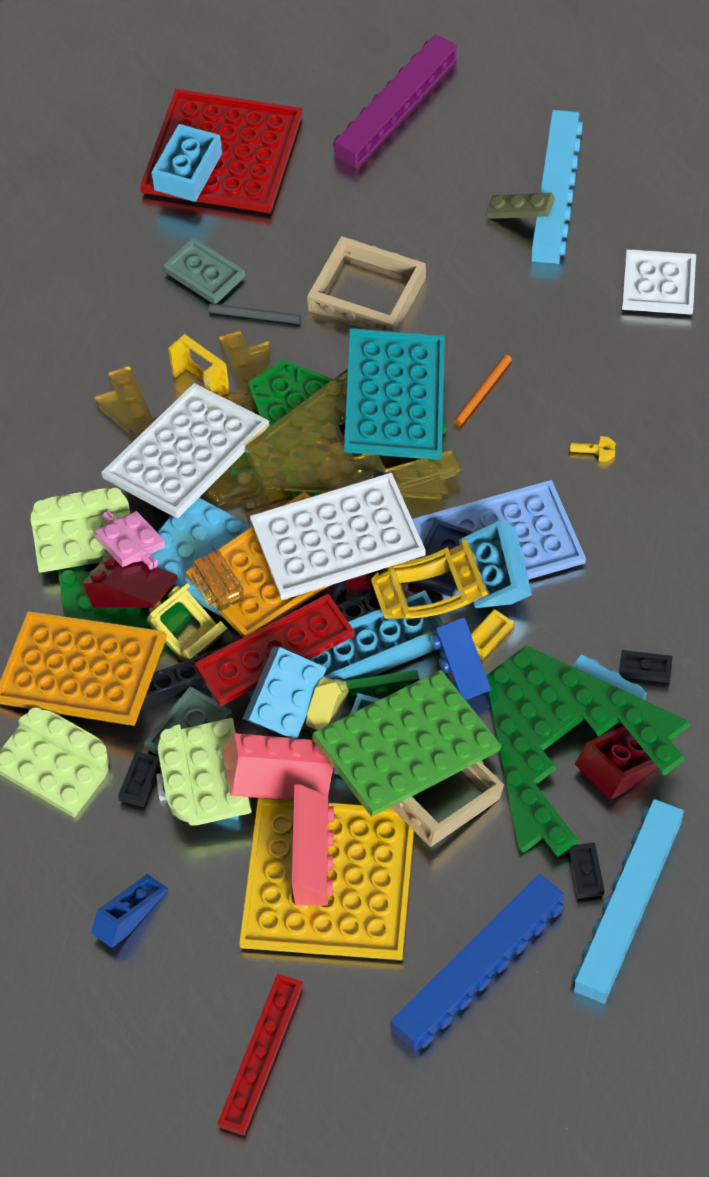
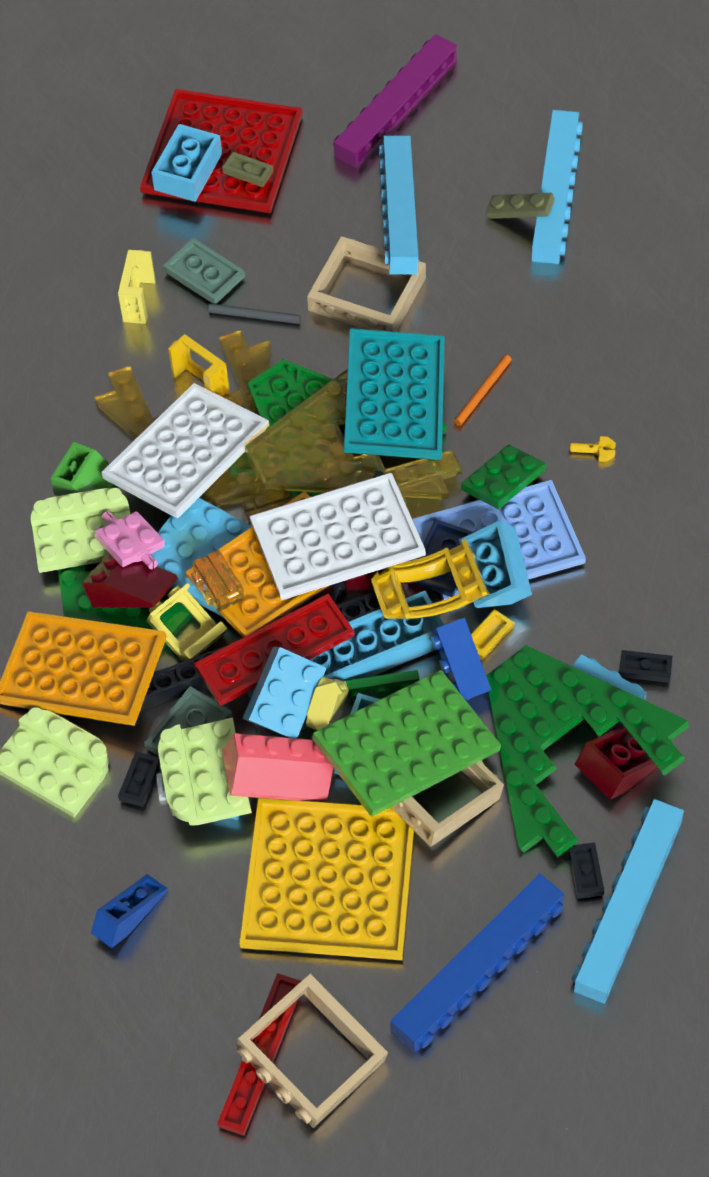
coral slope [292,784,334,906] -> none
white plate [622,250,696,314] -> none
none -> bright green slope [50,442,113,496]
none -> light yellow window [118,250,156,324]
none -> olive plate [223,152,273,187]
none -> tan window [236,974,388,1128]
none -> medium azure brick [379,136,418,274]
none -> green plate [461,444,546,510]

